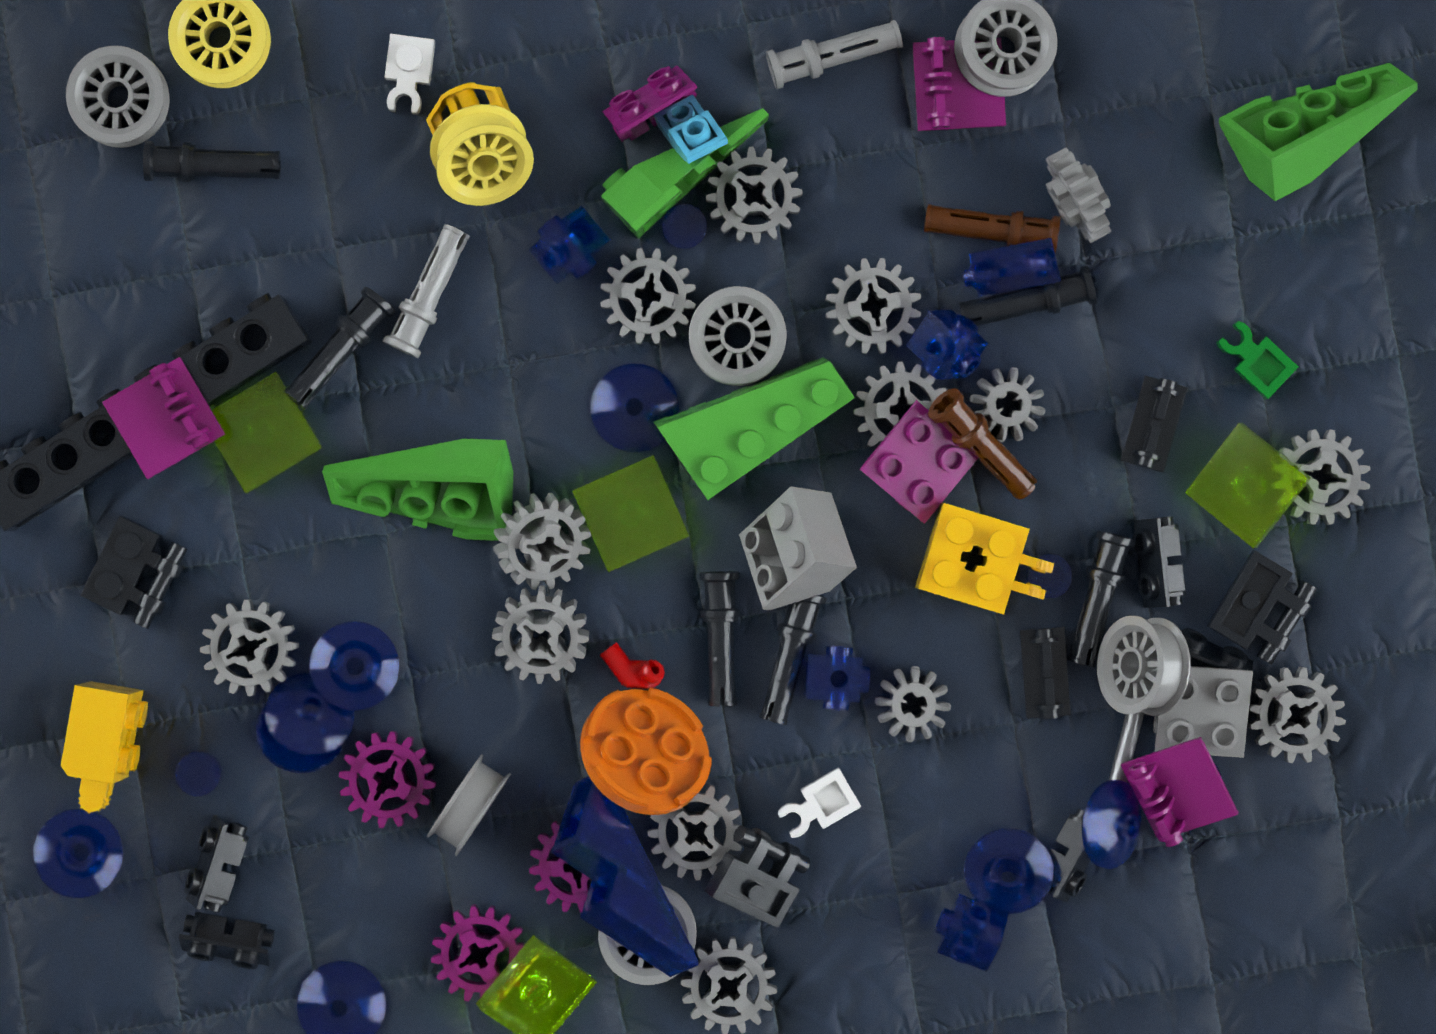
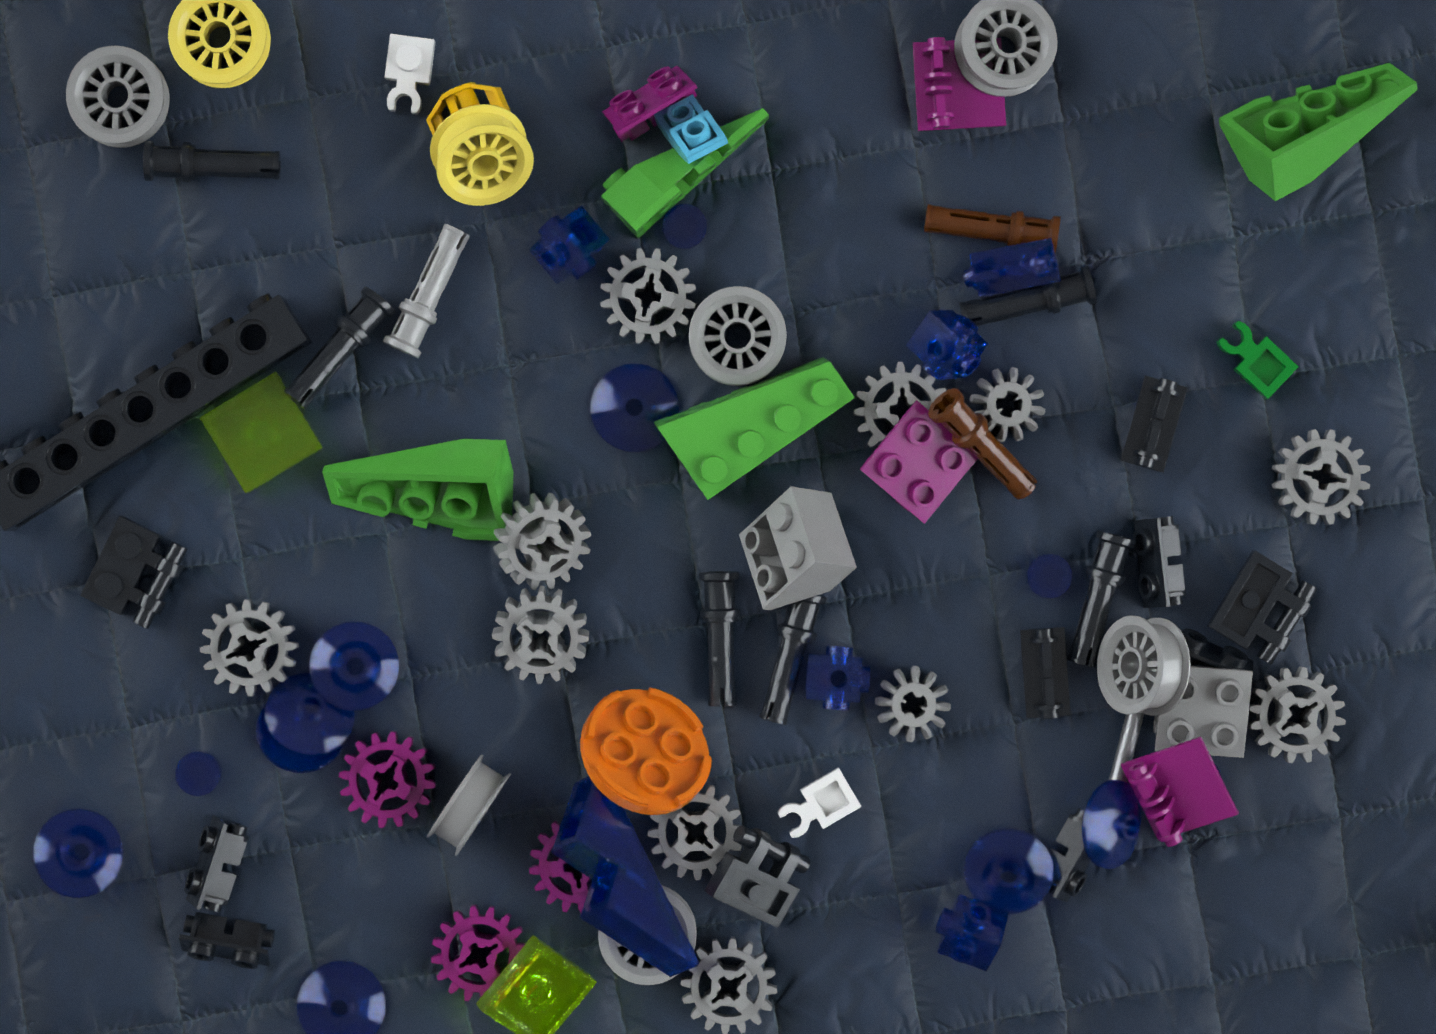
yellow hinge [61,681,148,814] -> none
magenta hinge [102,357,225,480] -> none
clear neon green plate [572,455,689,572] -> none
red arm [600,642,665,689] -> none
light grey gear [706,146,802,245] -> none
light grey pin [766,20,903,90] -> none
light grey gear [825,258,921,354] -> none
yellow hinge [915,503,1054,615] -> none
light grey gear [1046,147,1111,243] -> none
clear neon green plate [1185,423,1311,548] -> none

